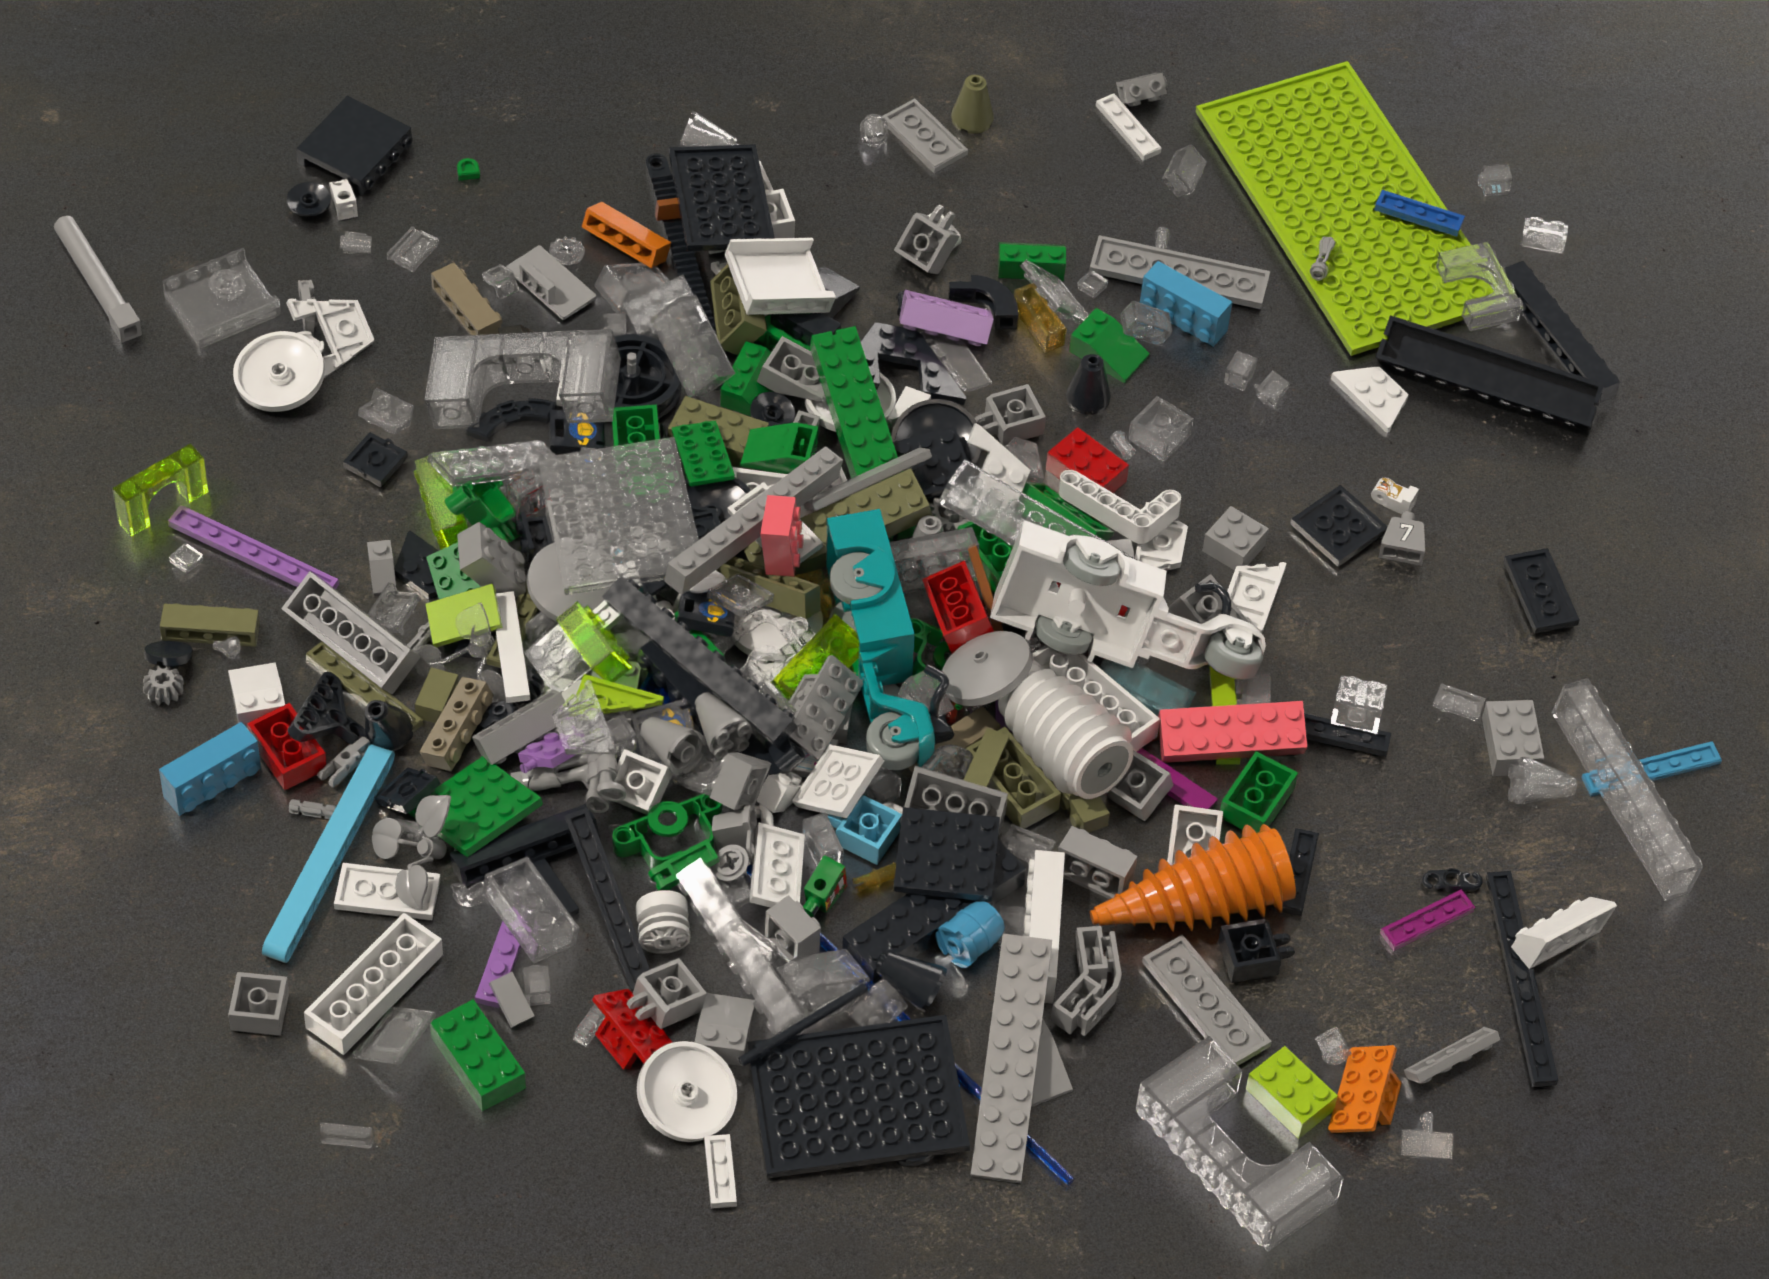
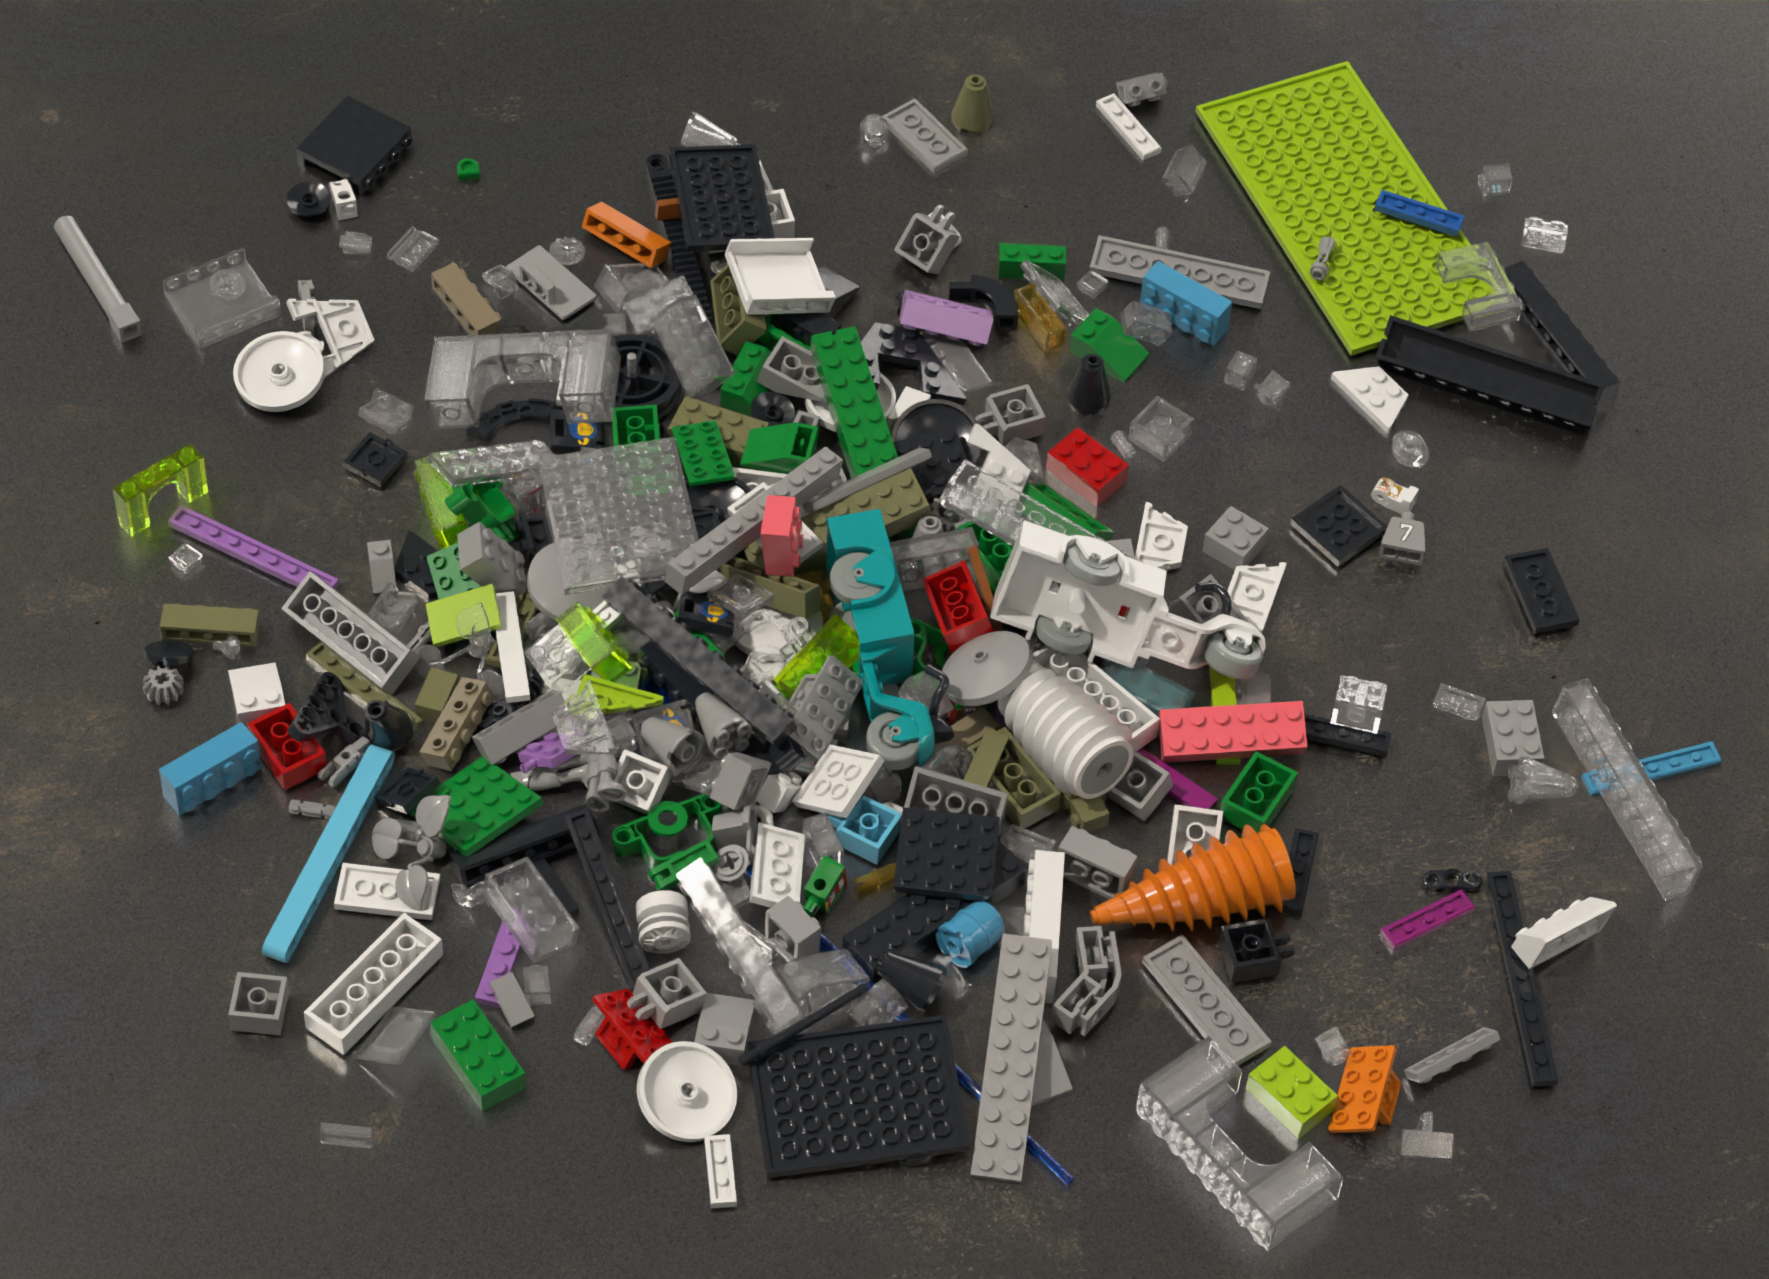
white beam [1059,470,1181,544] -> none
none -> clear hat [1391,430,1429,468]

